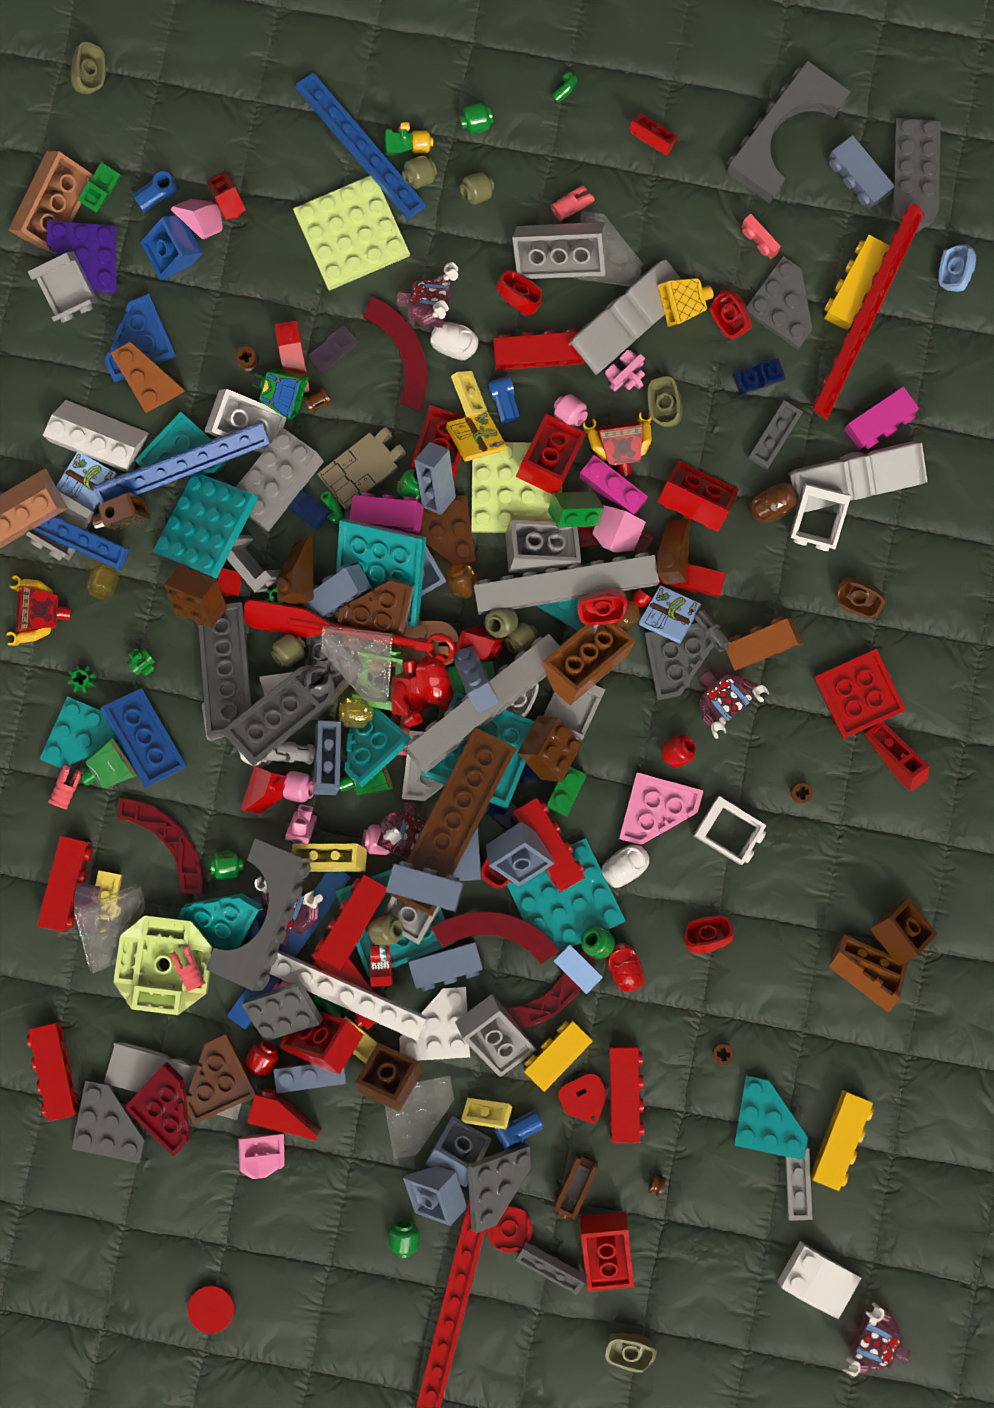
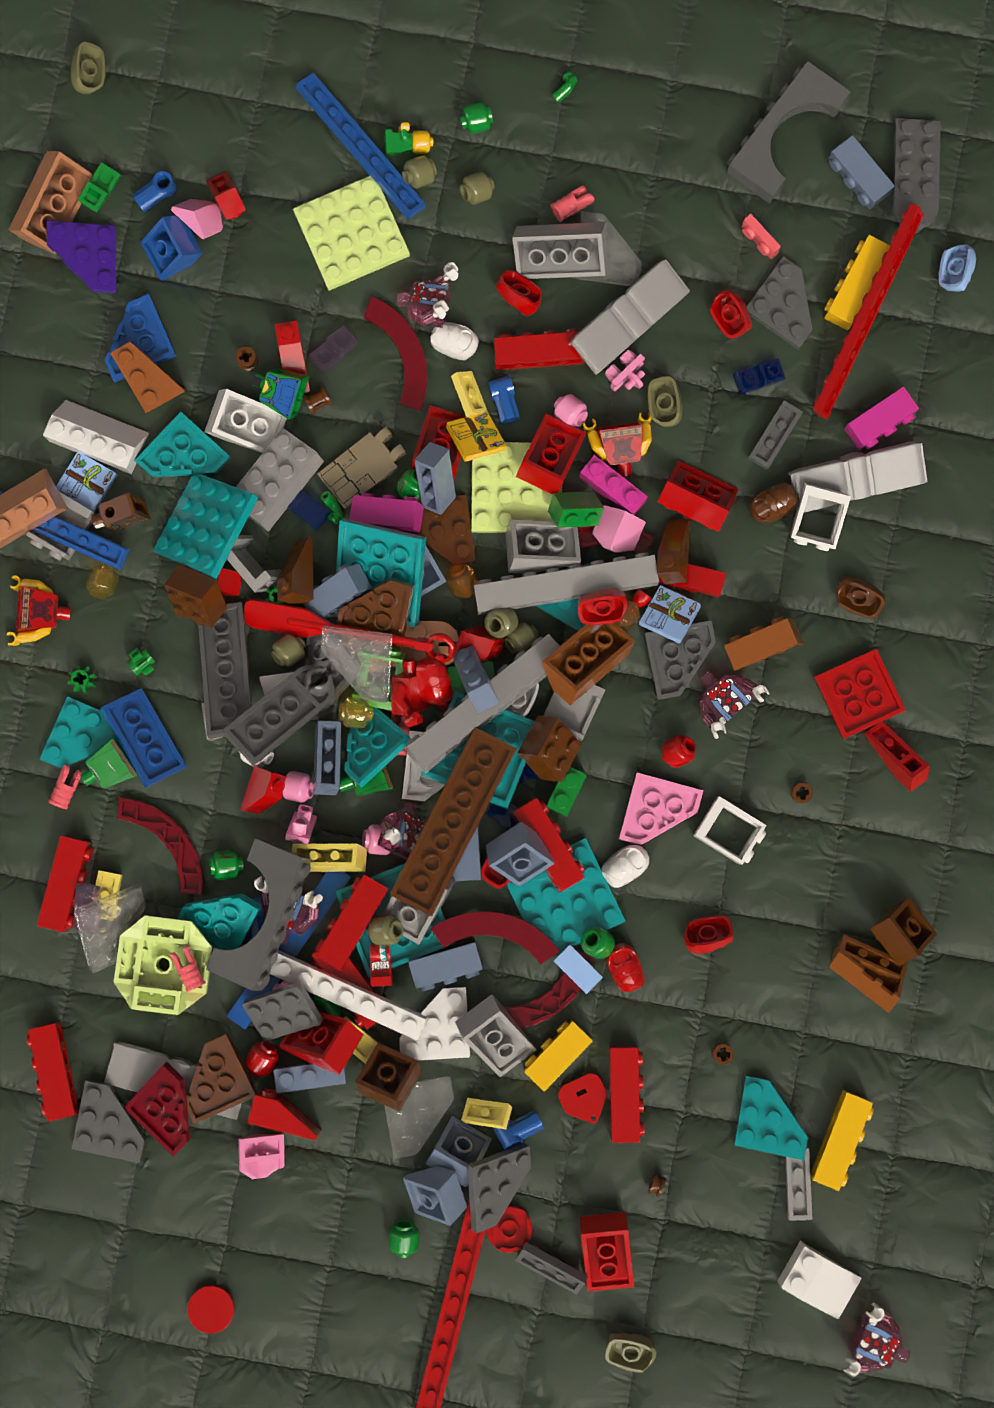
light grey panel [28,251,98,323] -> none
tile [93,421,270,504] -> none
light grey piece [263,742,315,764] -> none
sand blue brick [386,861,464,912] -> none
reddish brown window [554,1153,598,1220] -> none
red bracket [629,113,678,155] -> none
yellow torso [657,279,713,327] -> none
dark grey axle [694,610,731,652] -> none

